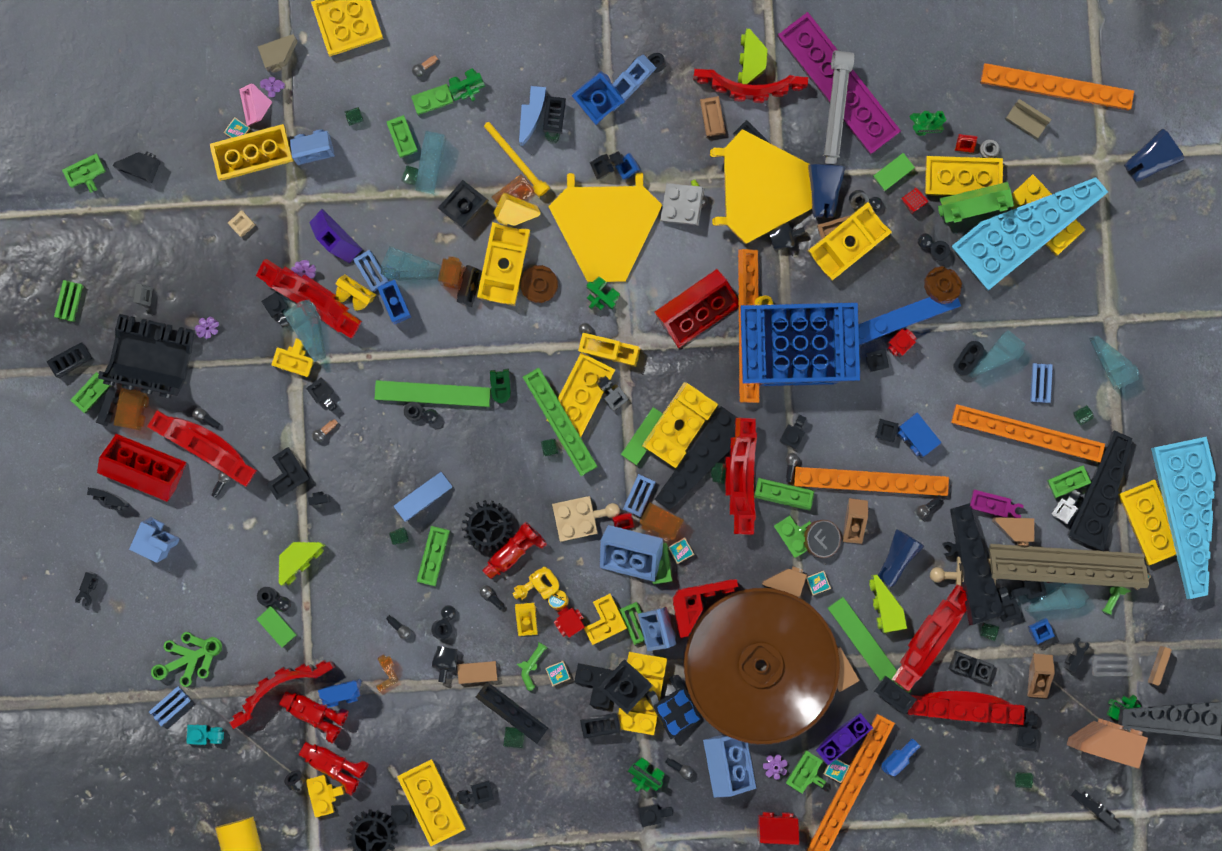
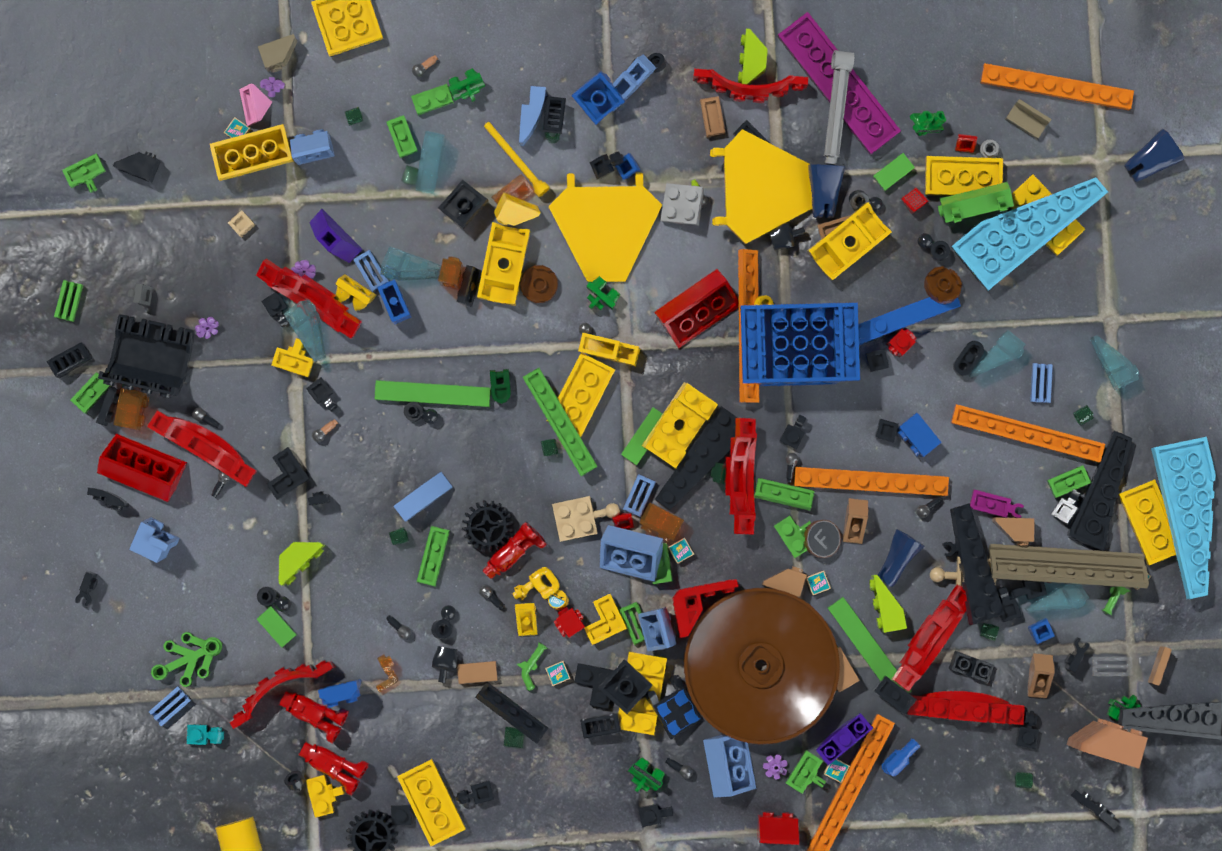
black plate [596,376,628,411] -> none

